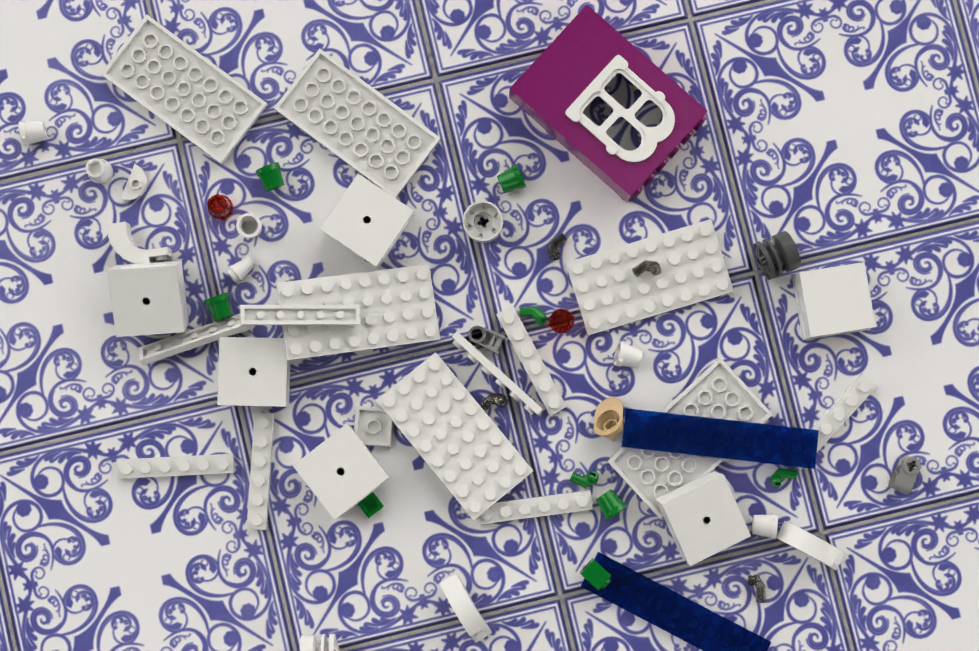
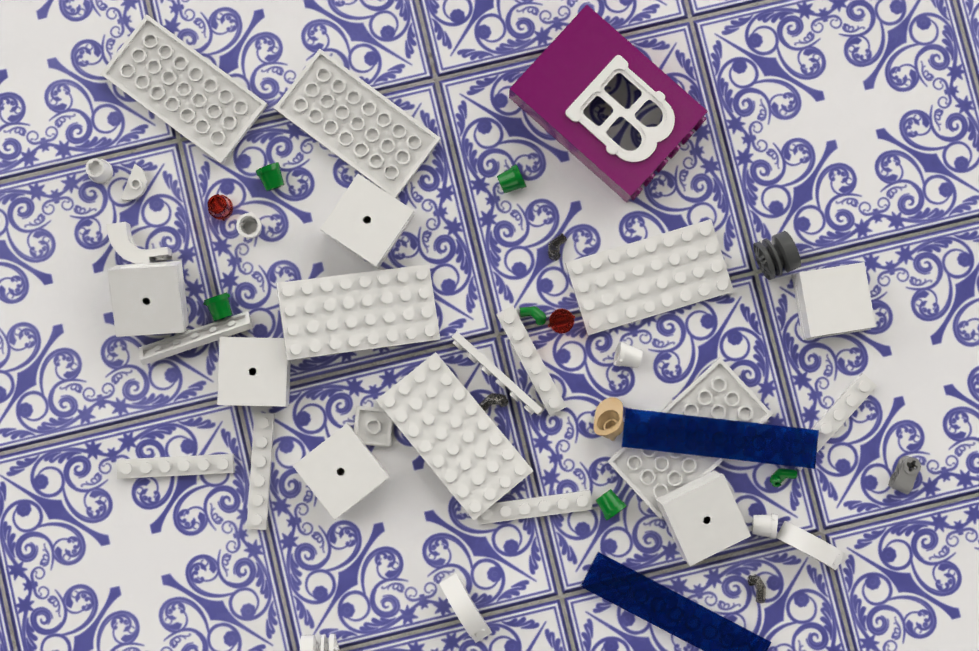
white piece [18,121,47,146] -> none
white cone [227,256,256,283] -> none
white plate [240,305,360,325] -> none
green plate [358,492,384,519] -> none
white wheel [462,201,503,243] -> none
light grey piece [468,325,506,354] -> none
green arm [569,471,599,488] -> none
green brick [580,558,611,590] -> none
clear smoke arm [632,260,662,277] -> none

